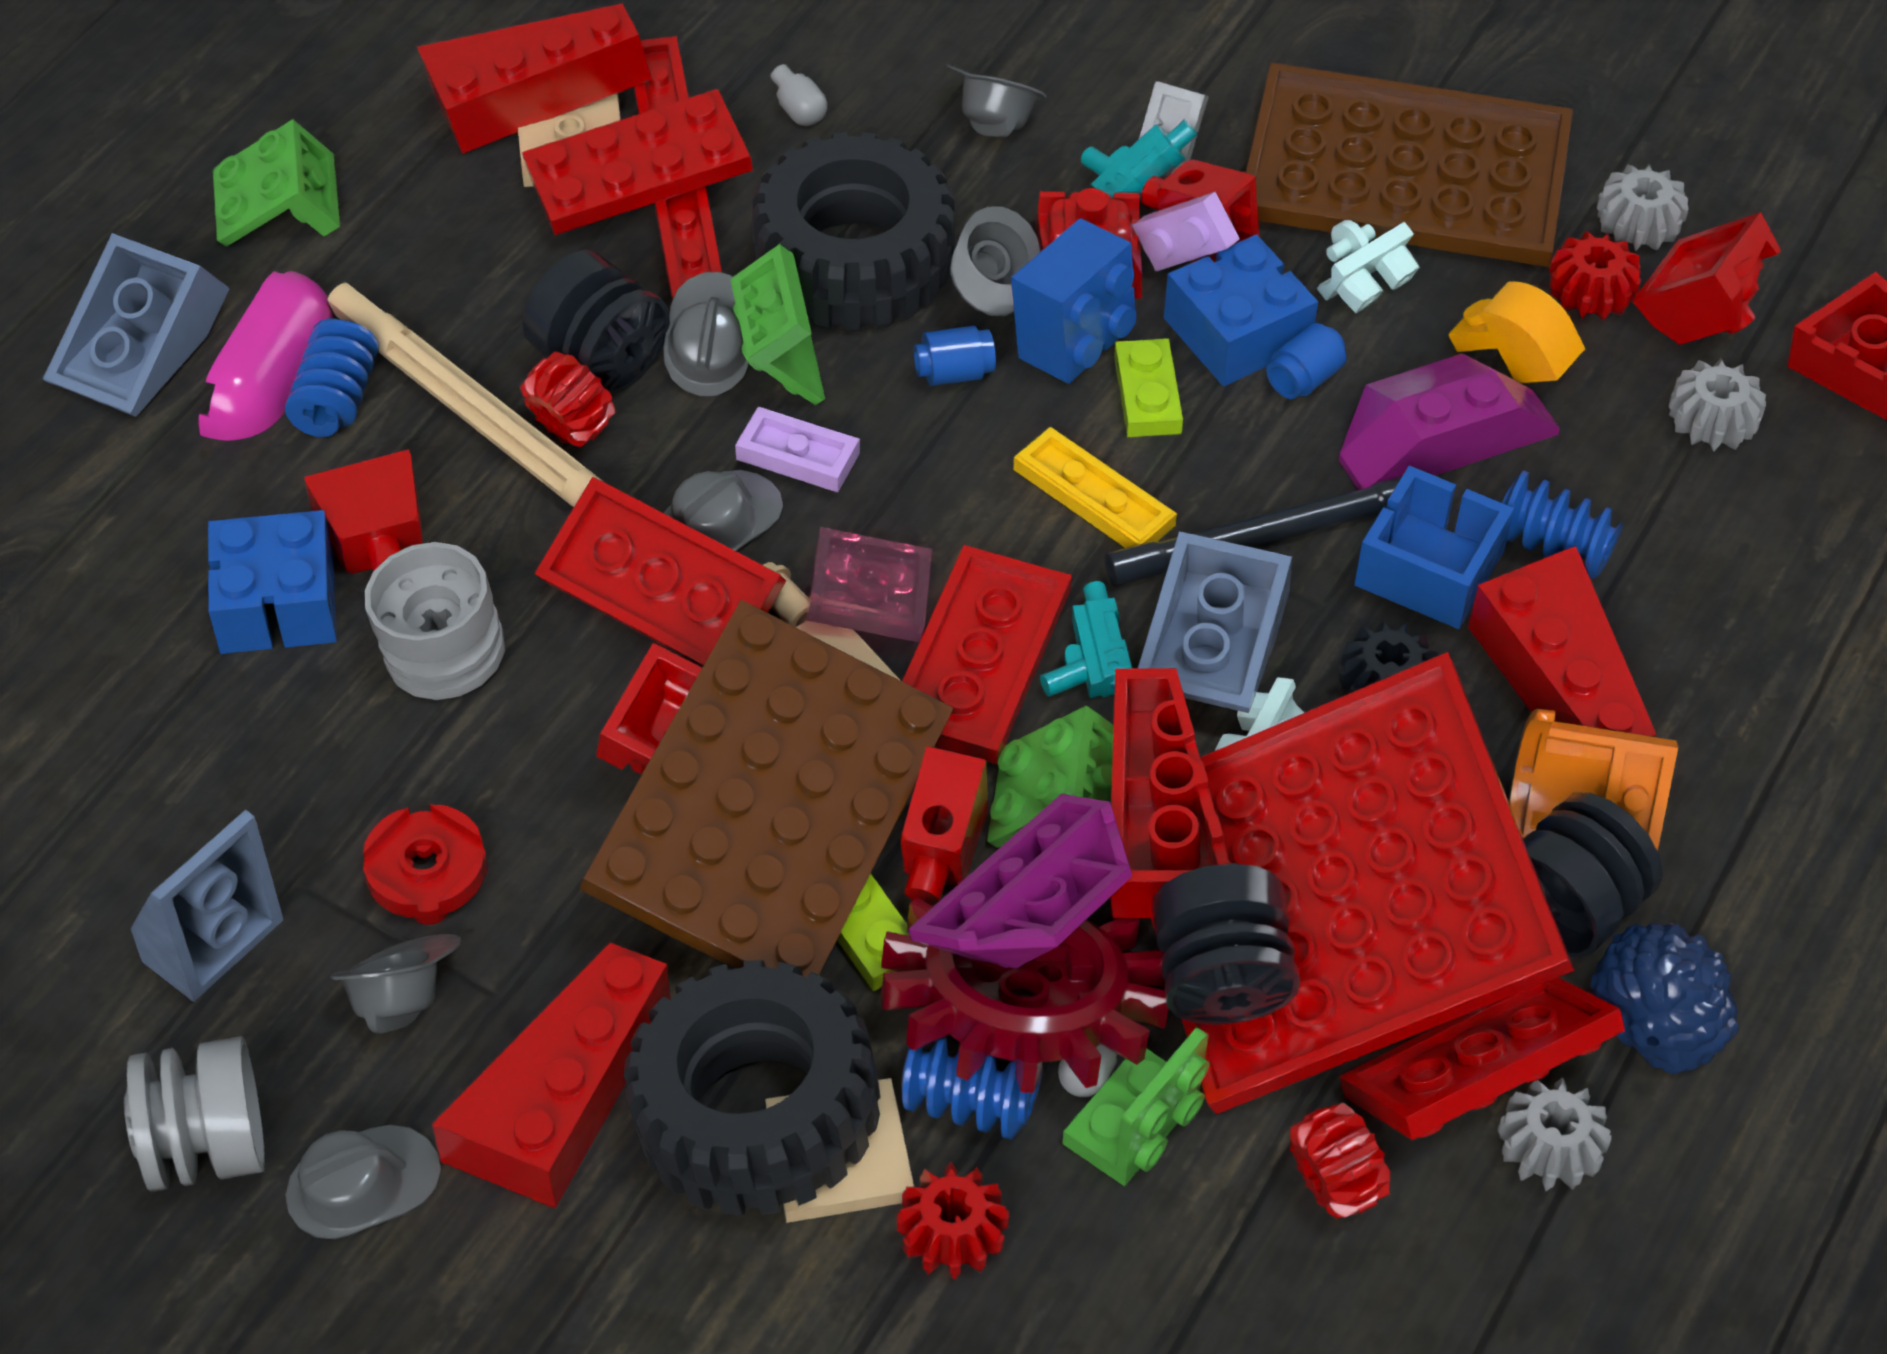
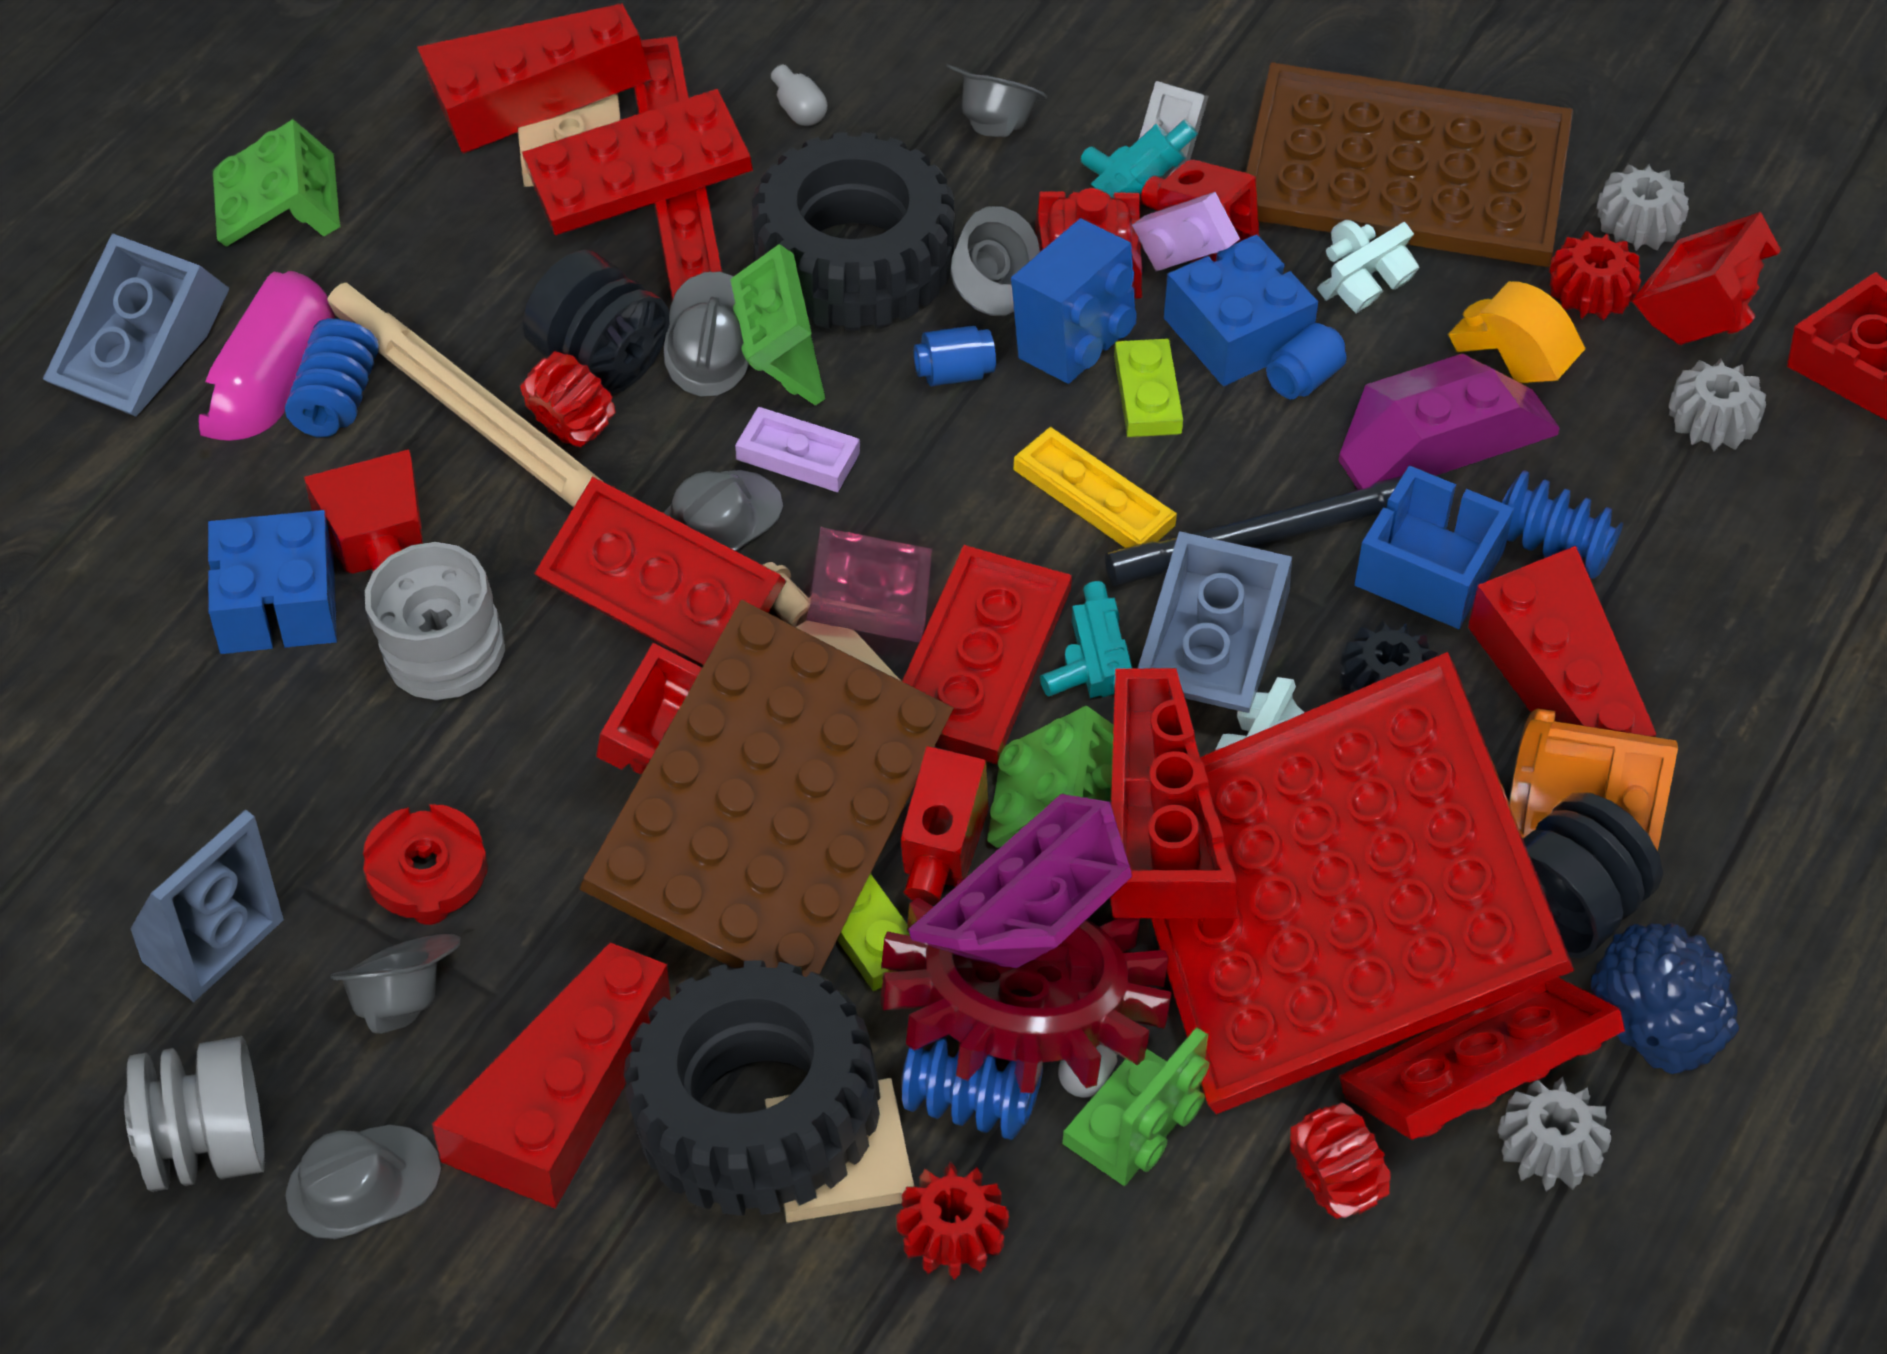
black wheel [1152,863,1300,1025] -> none

